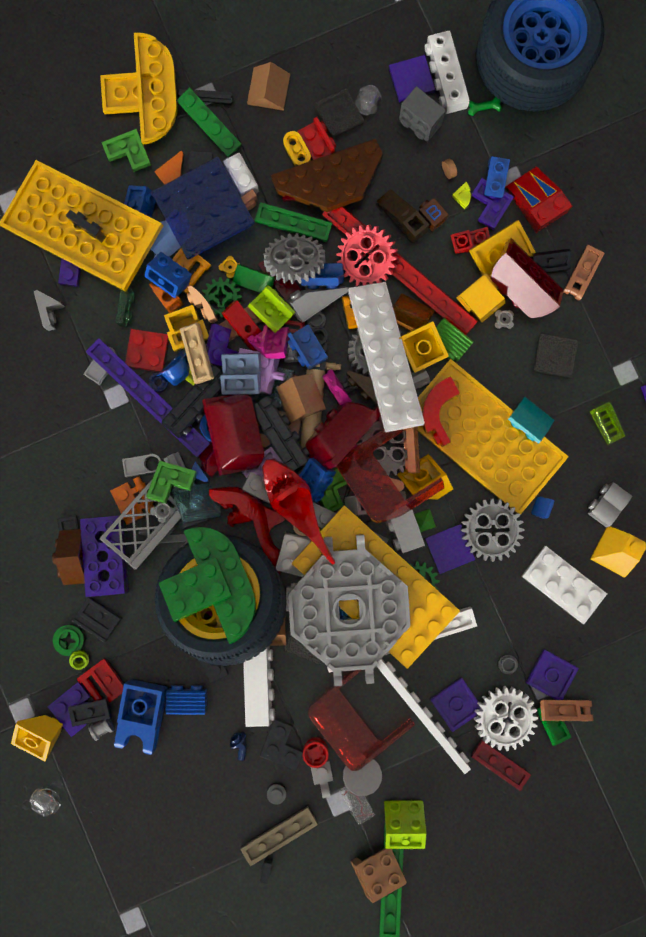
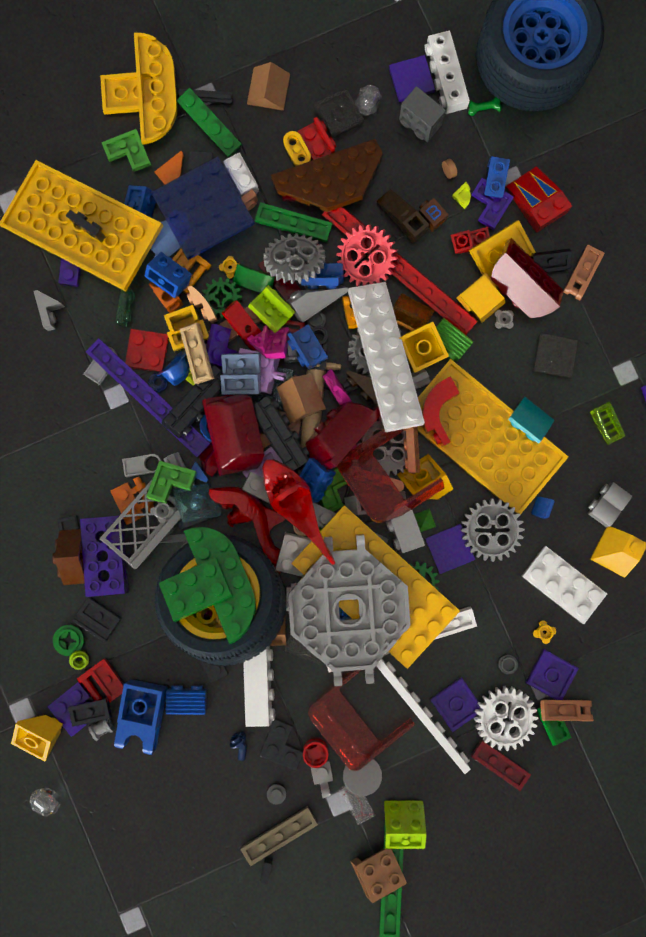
none -> yellow plate [533,621,556,644]

